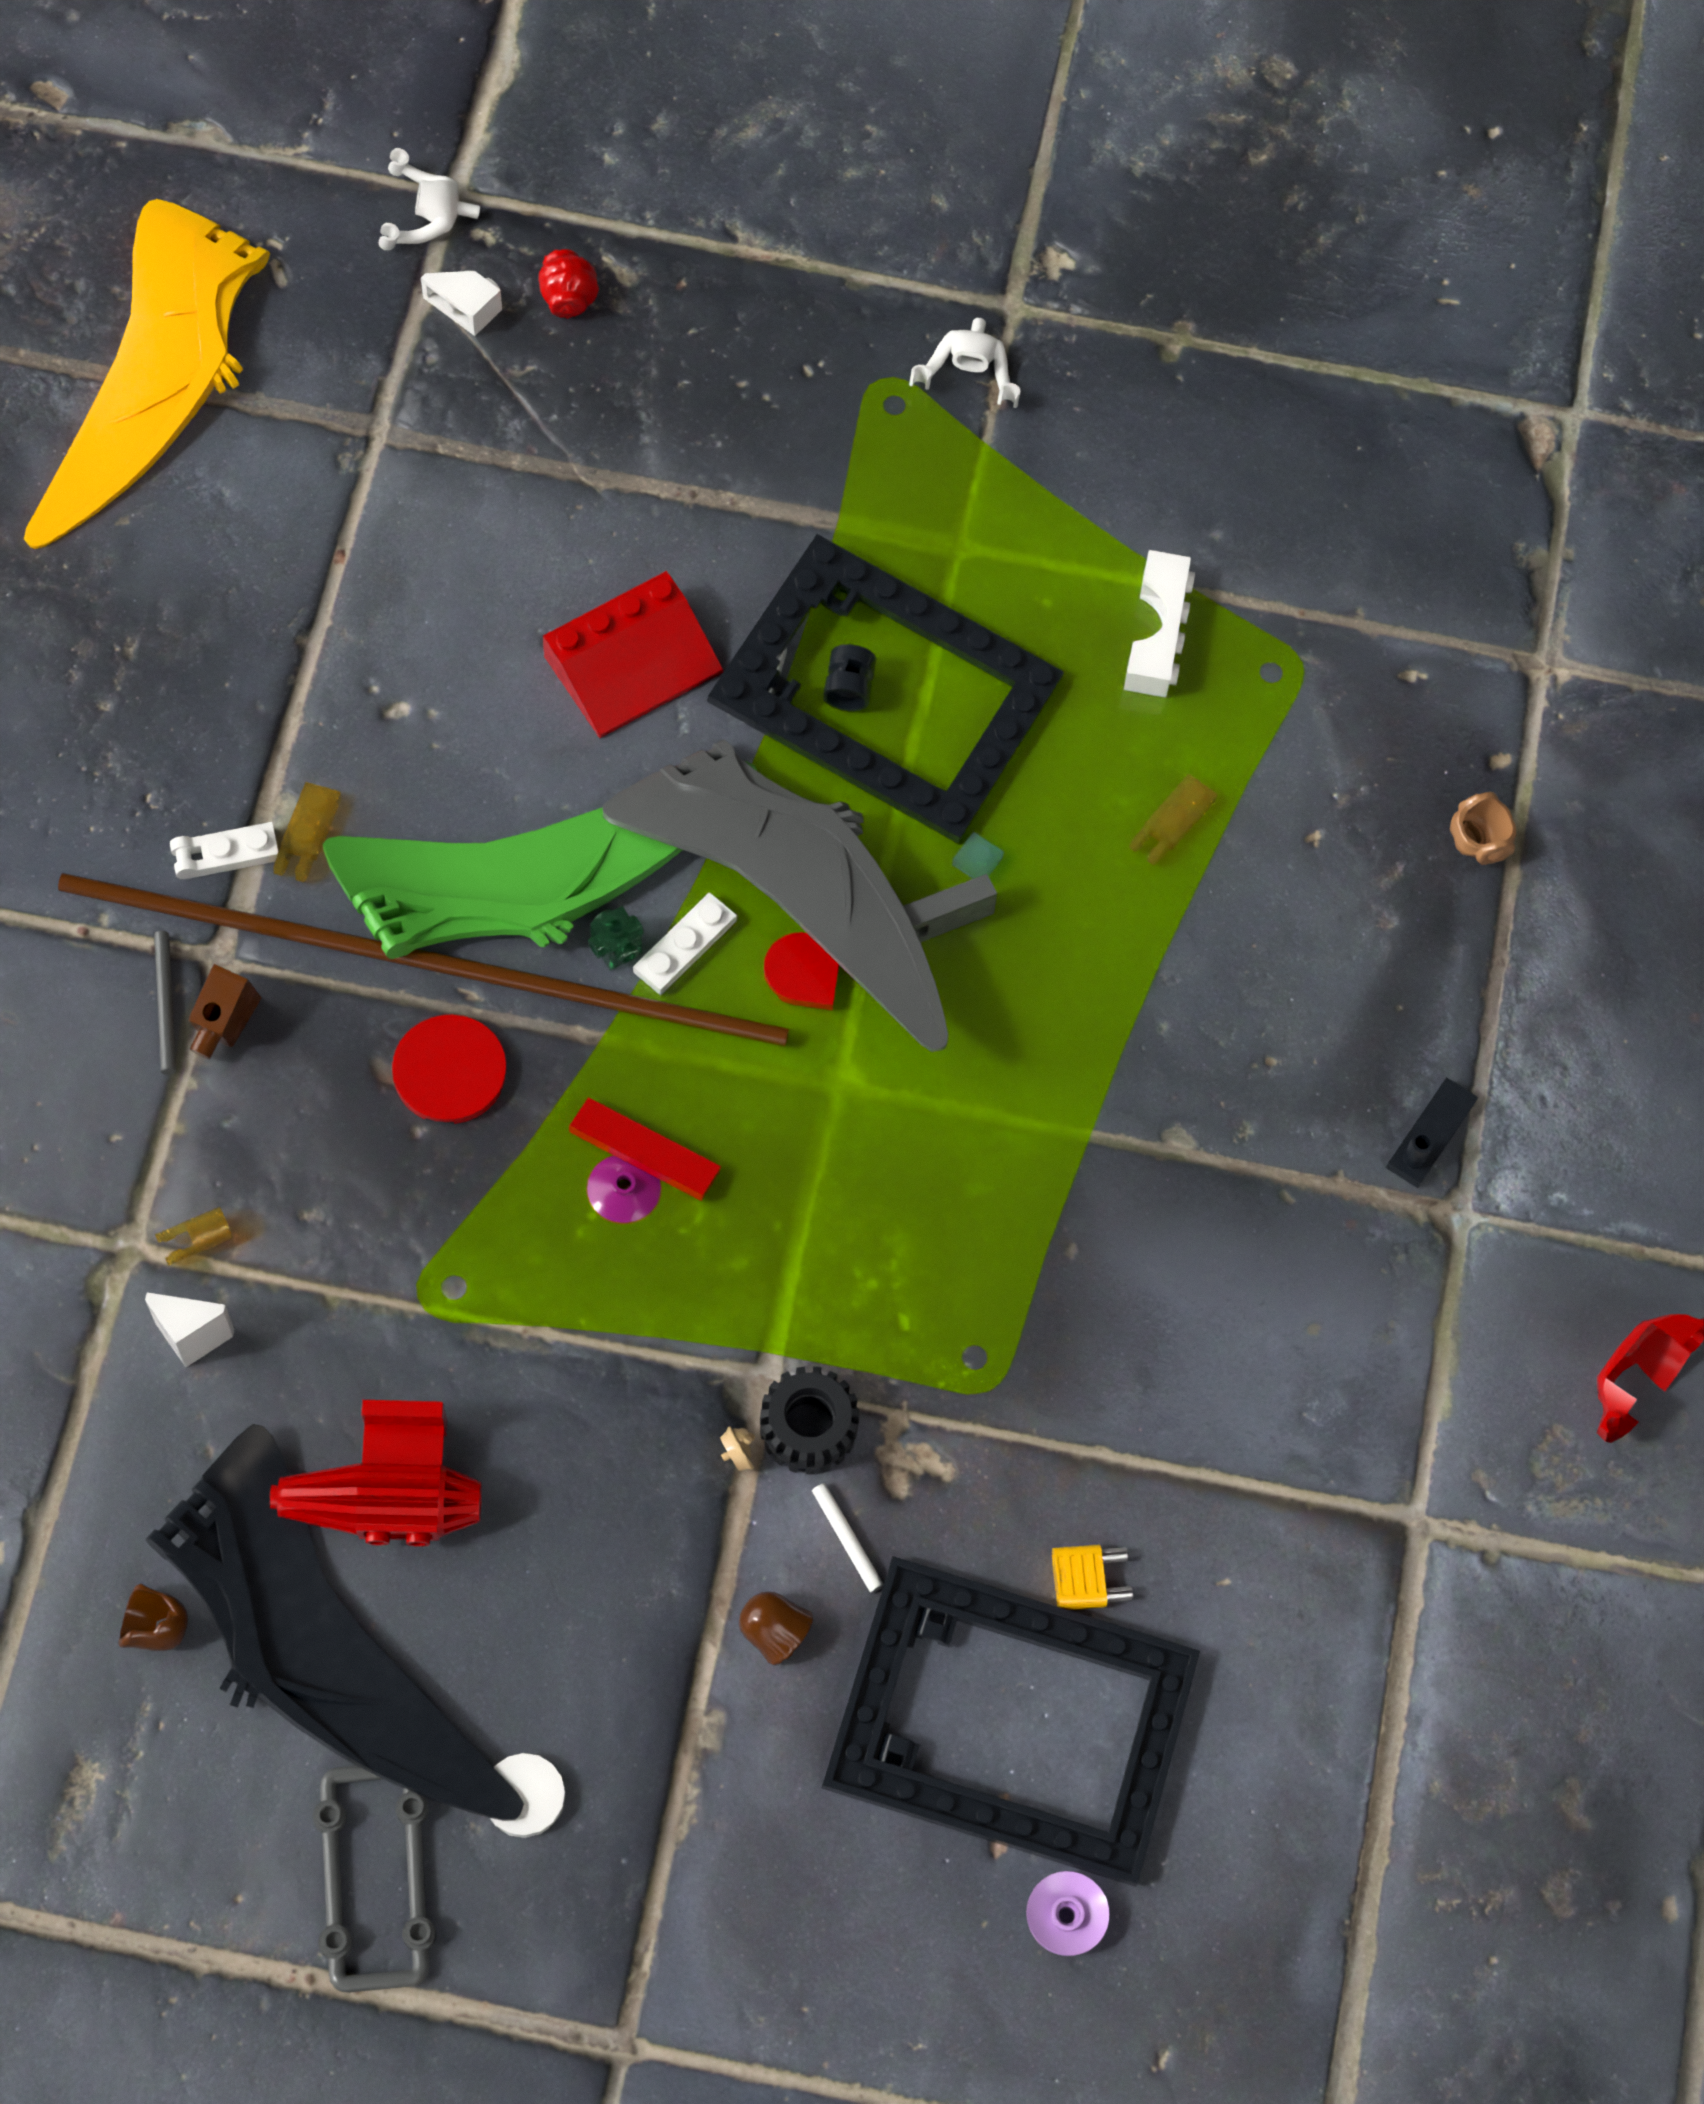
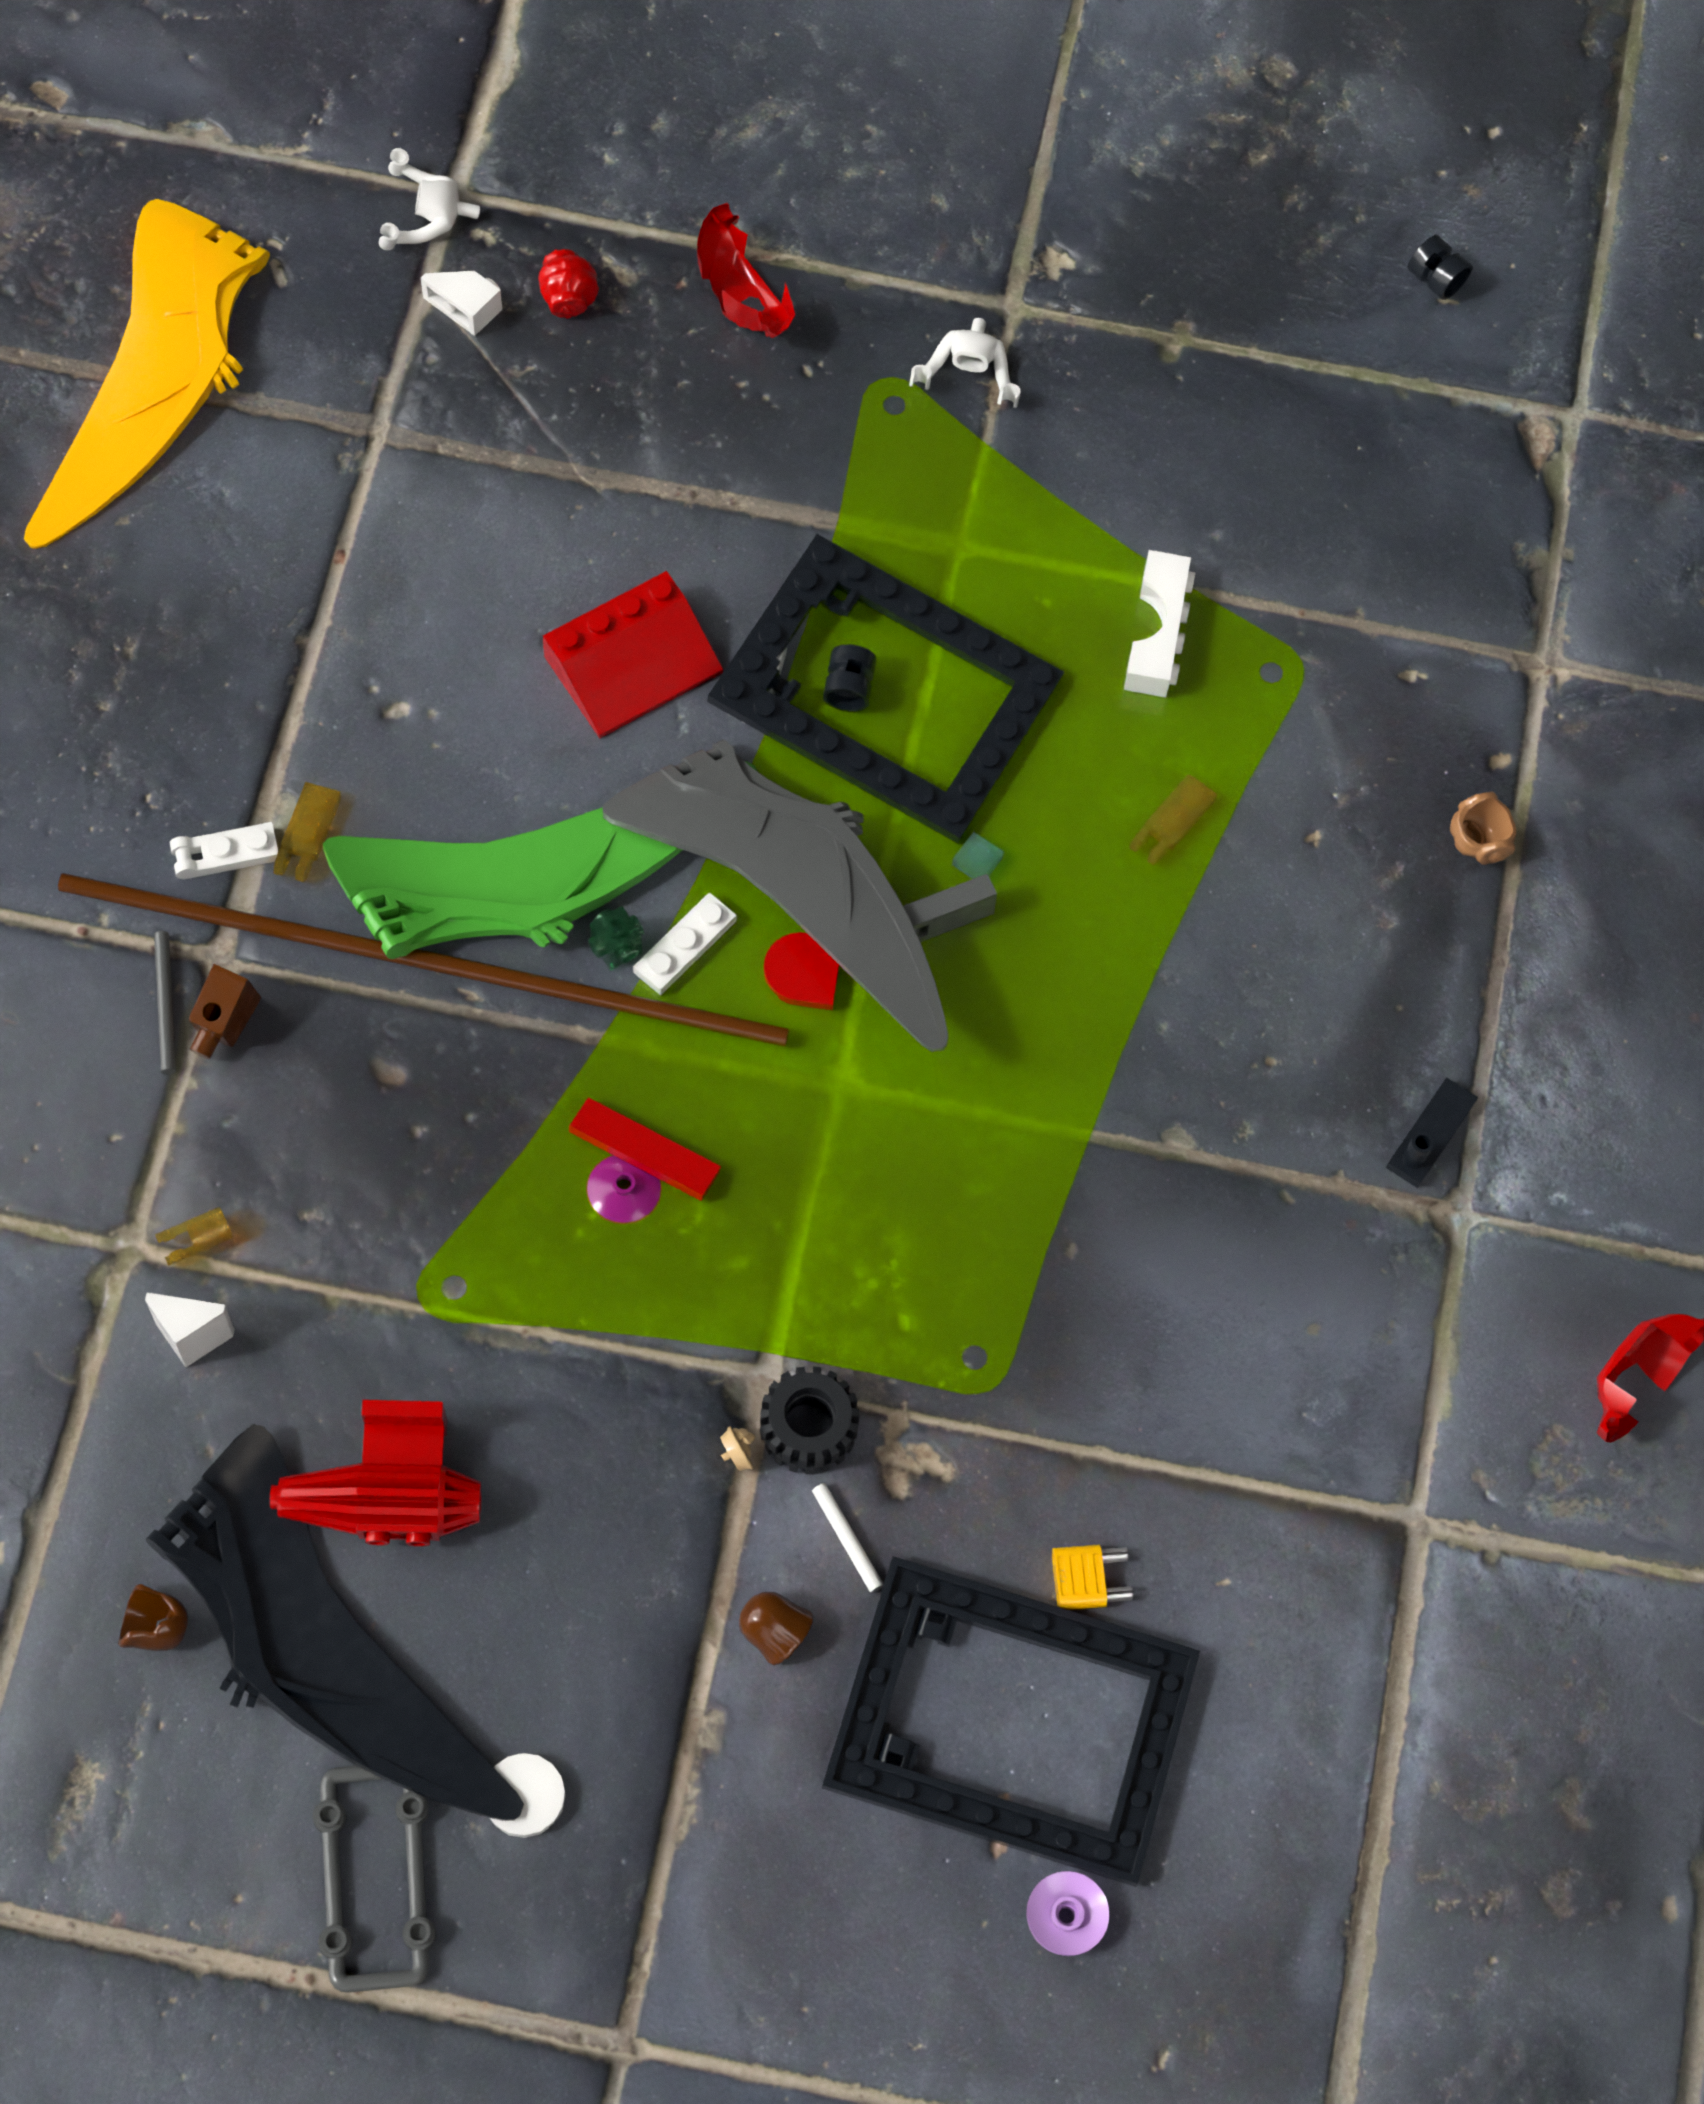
red tile [392,1014,506,1124] -> none
none -> red animal [697,202,795,338]
none -> black wheel [1407,235,1473,300]

